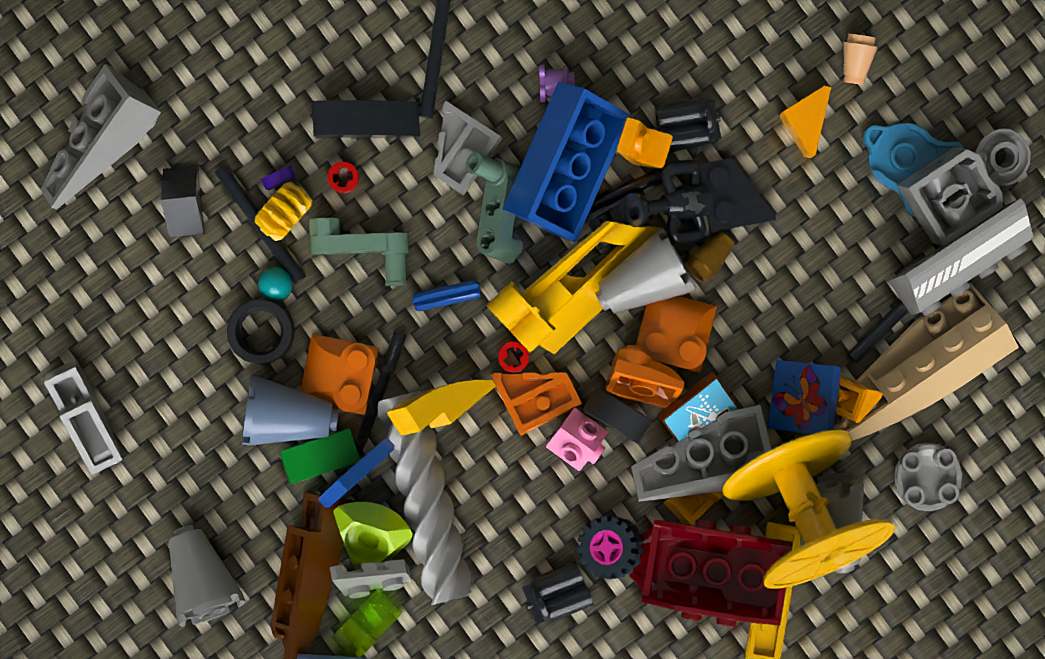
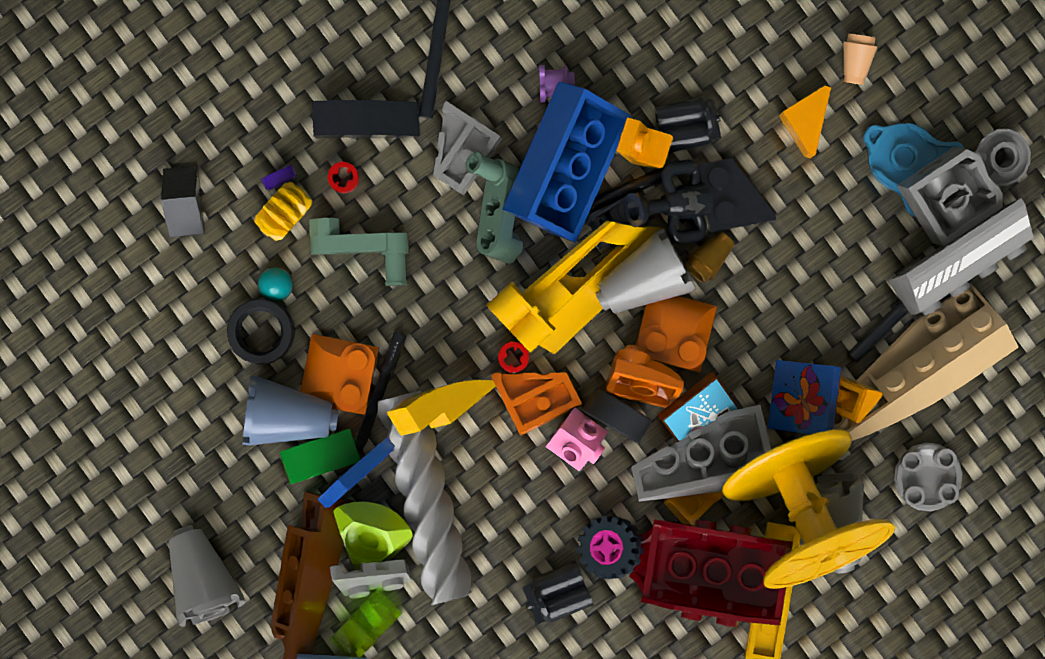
light grey wedge [41,64,161,210] -> none
light grey slope [44,359,123,475] -> none
black bar [215,165,306,284] -> none
blue axle [413,280,481,311] -> none

